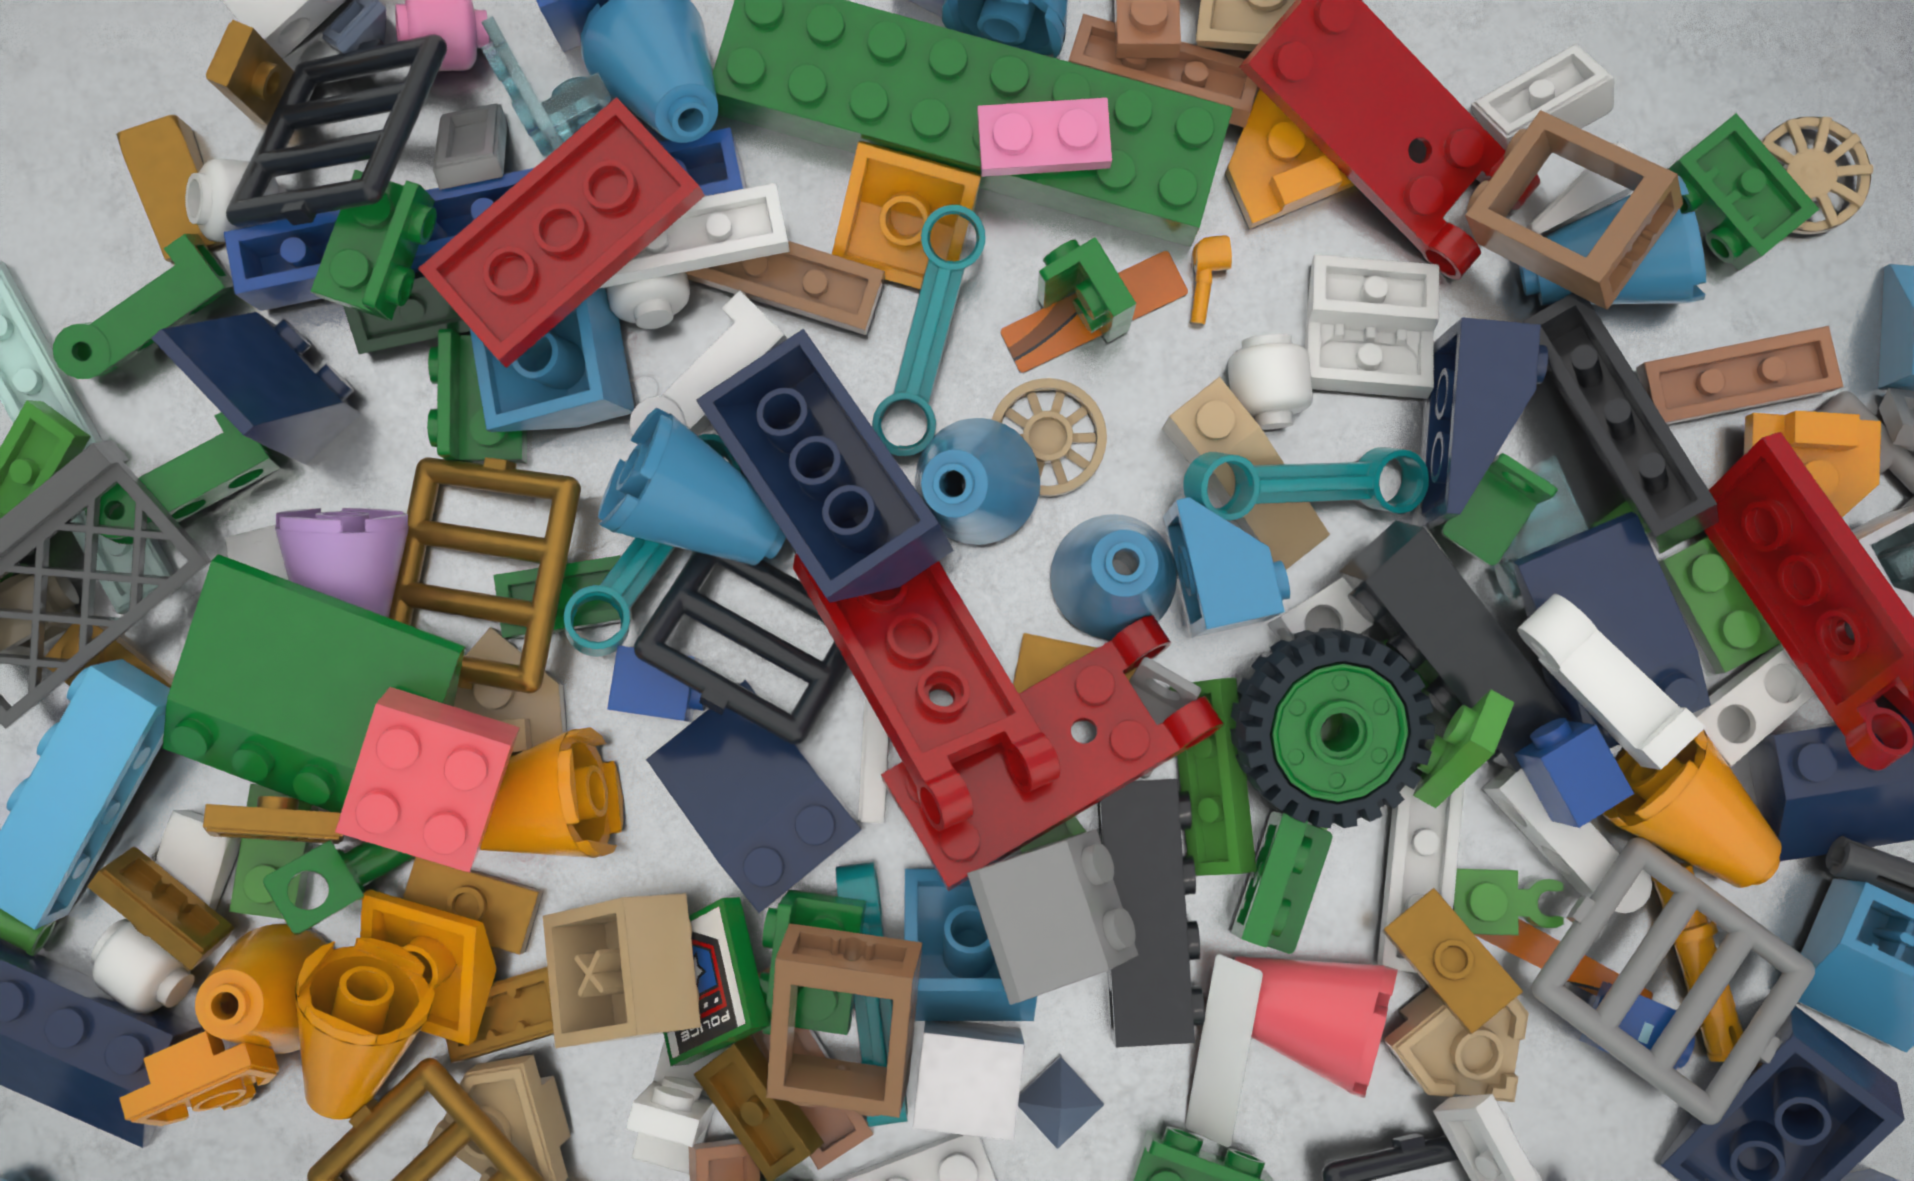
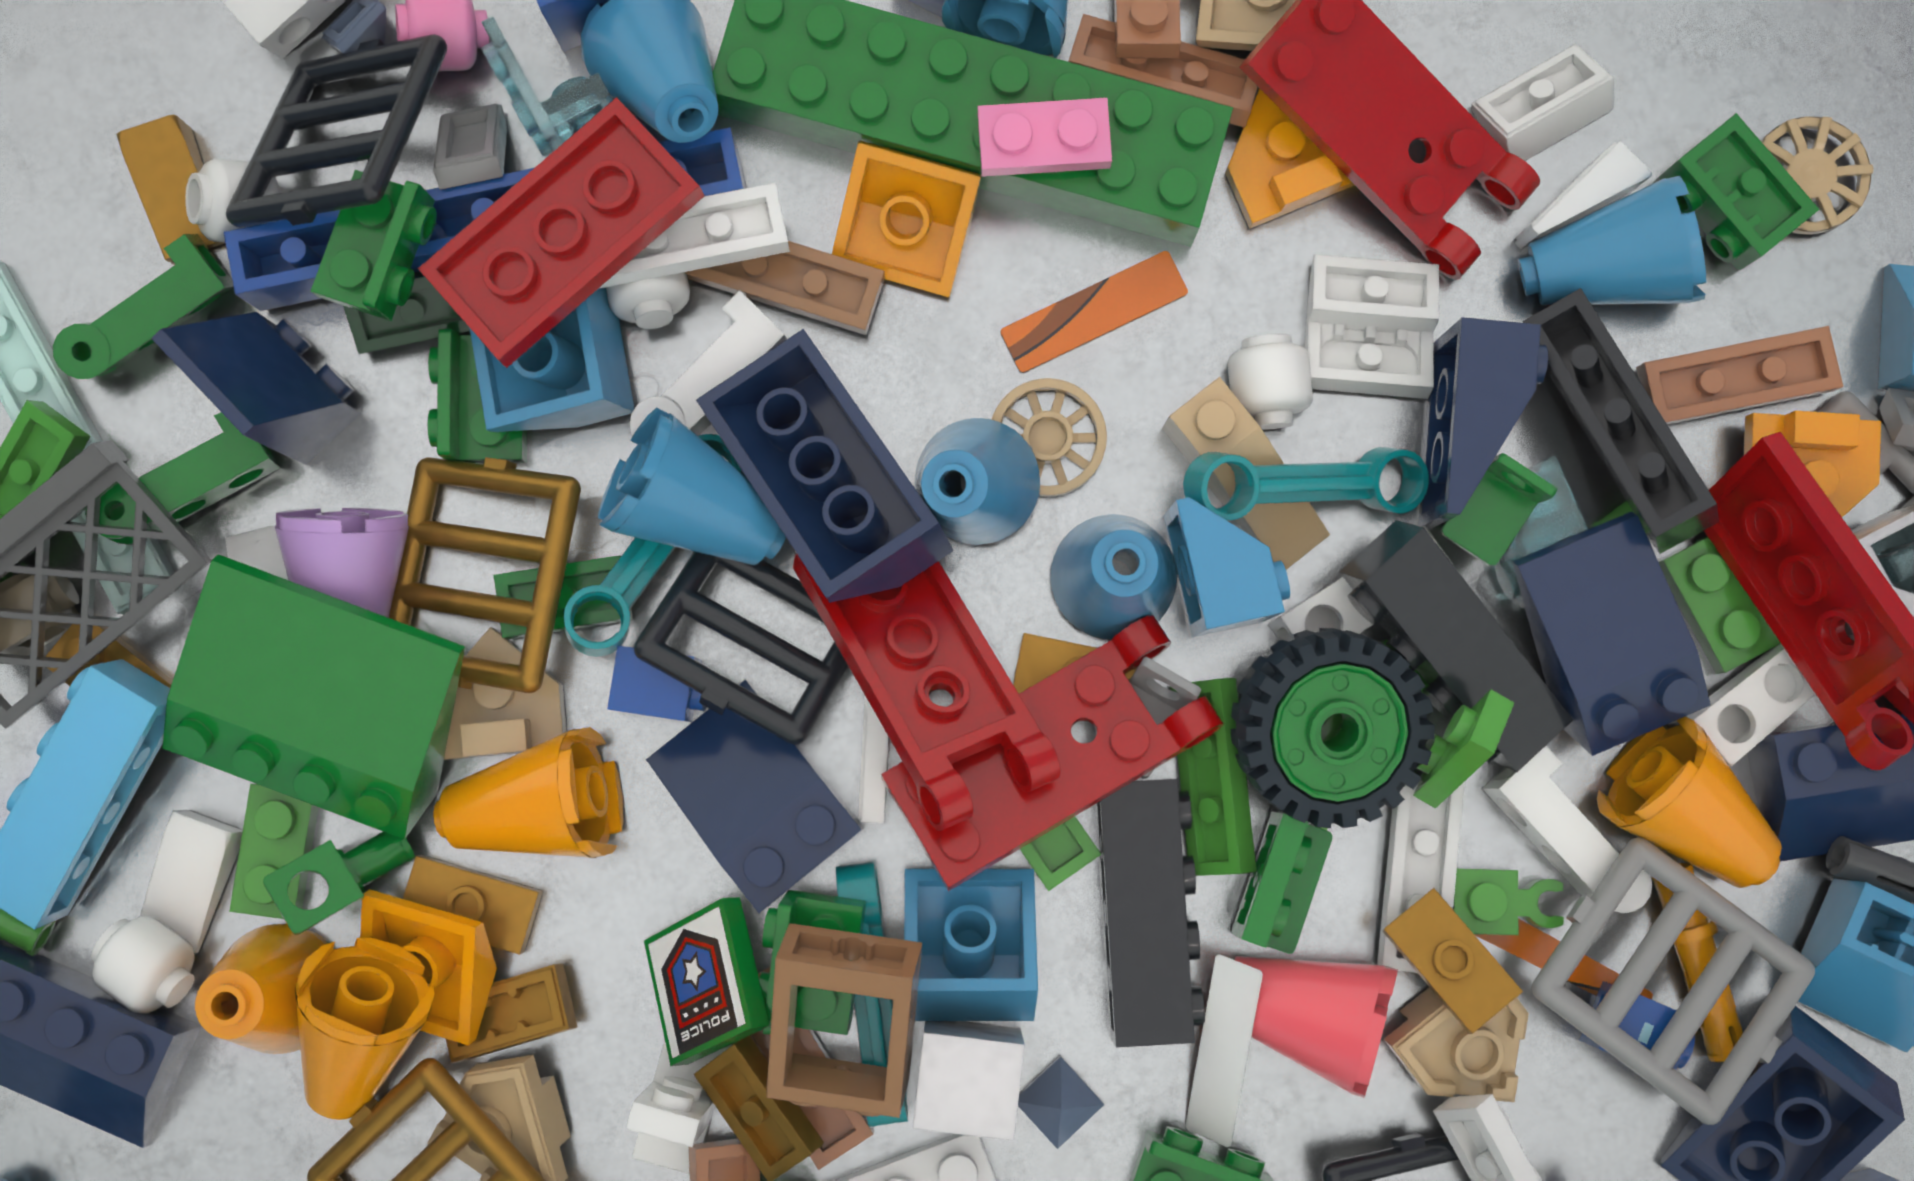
pearl gold plate [87,846,235,970] -> none
light orange plate [119,1031,279,1126] -> none
pearl gold plate [203,796,344,844] -> none
pearl gold plate [205,19,294,126] -> none
coral brick [335,687,520,873] -> none
tan brick [543,893,701,1048] -> none
teal piece [872,205,986,456] -> none
light grey slope [967,829,1138,1005] -> none
green bracket [1037,237,1136,343] -> none
light orange hand [1190,235,1232,324] -> none
medium nougat window [1465,110,1683,310] -> none
blue brick [1514,718,1634,828] -> none
white leg [1517,594,1706,770] -> none

